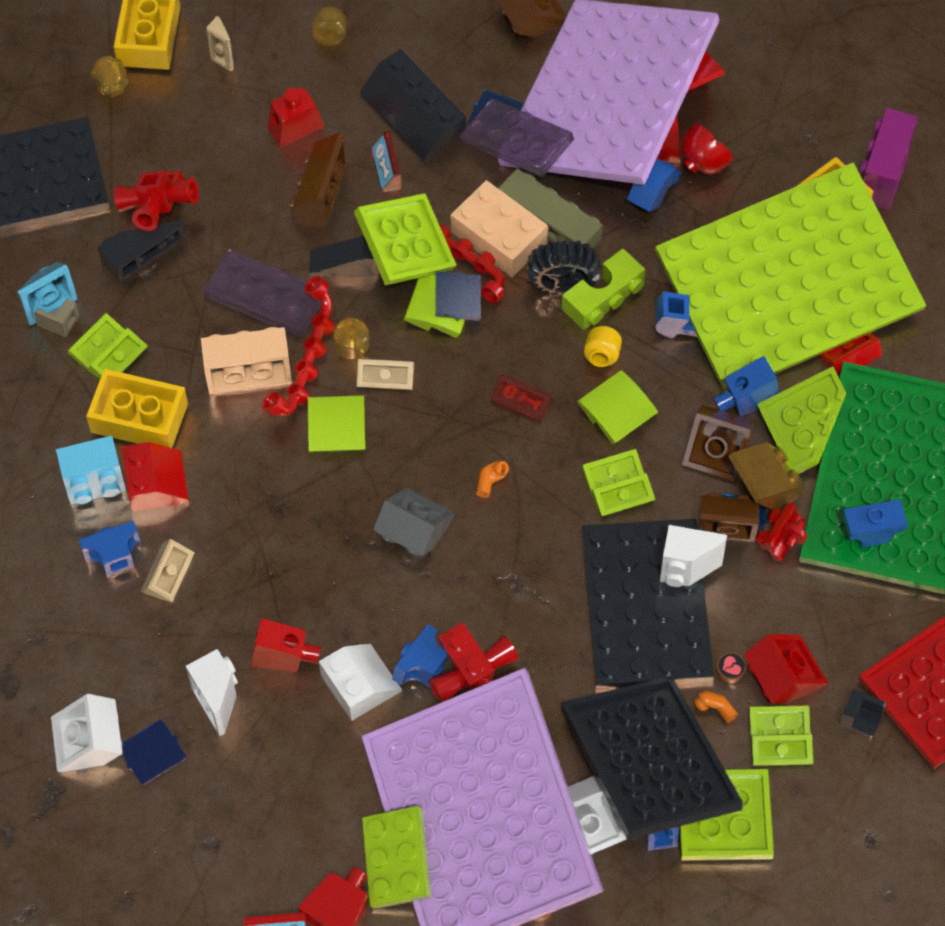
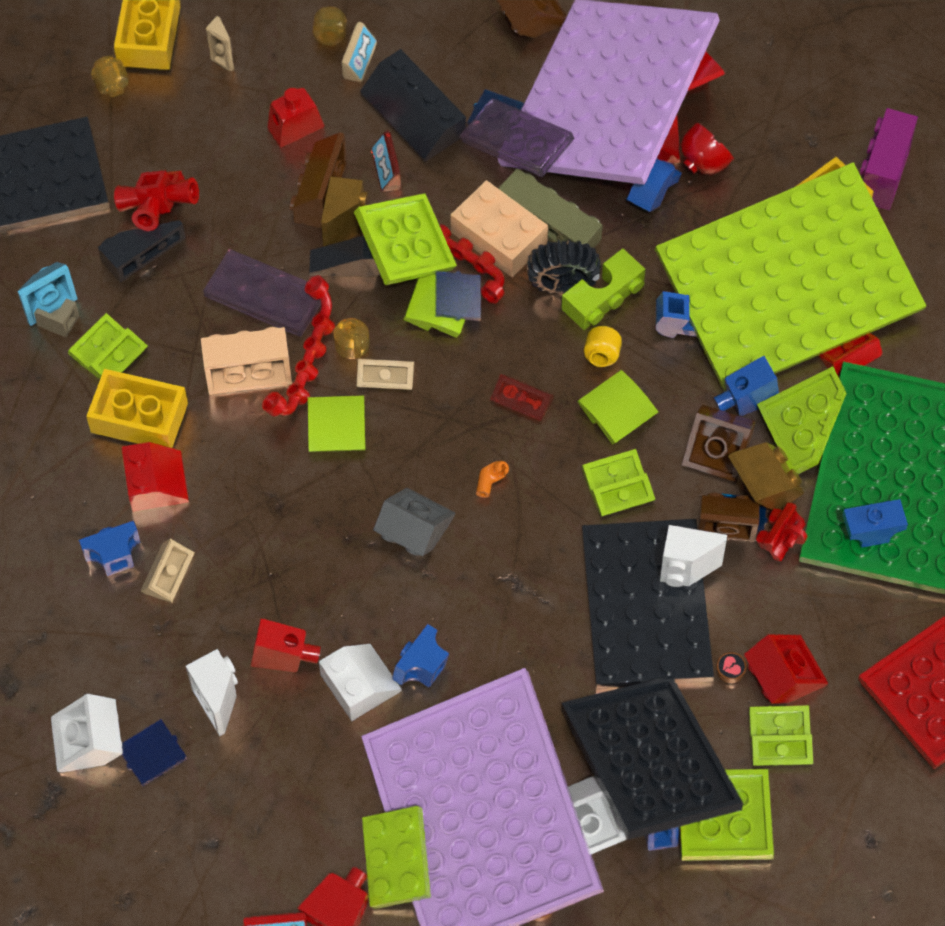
medium azure brick [56,436,126,505] -> none
red brick [428,622,519,703] -> none
orange arm [694,690,738,723] -> none
black panel [840,689,887,738] -> none
none -> pearl gold slope [321,177,368,246]
none -> slope [342,22,377,82]

